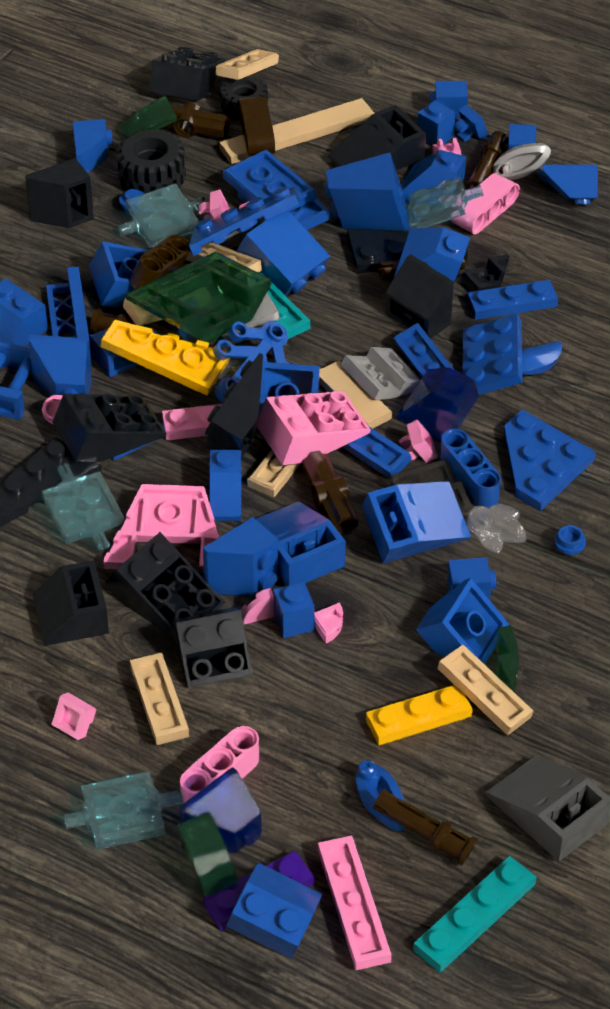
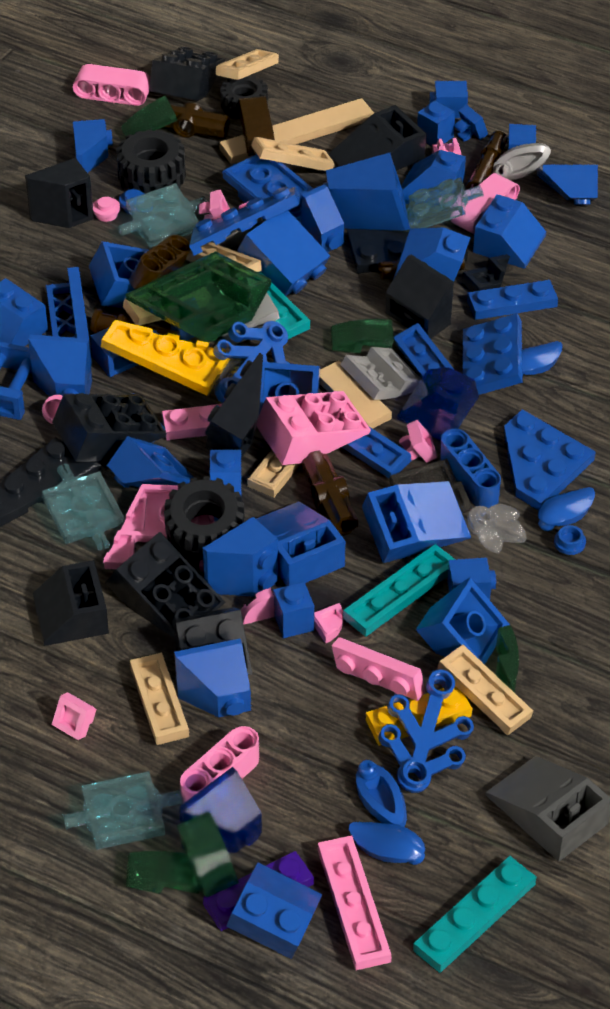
dark brown pin [373,789,478,866] -> none
none -> bright pink beam [73,64,151,106]
none -> bright pink plate [93,197,120,222]
none -> blue slope [107,436,194,488]
none -> clear green slope [126,851,204,894]
none -> black tyre [164,476,245,563]
none -> blue slope [174,638,251,718]
none -> tan tile [251,137,334,171]
none -> blue slope [301,184,344,252]
none -> clear green slope [330,319,394,353]
none -> bright pink plate [332,637,425,701]
none -> teal plate [343,544,456,637]
none -> blue arm [349,822,425,865]
none -> blue plant [378,670,474,793]
none -> blue slope [473,194,546,269]
none -> blue arm [538,487,595,531]

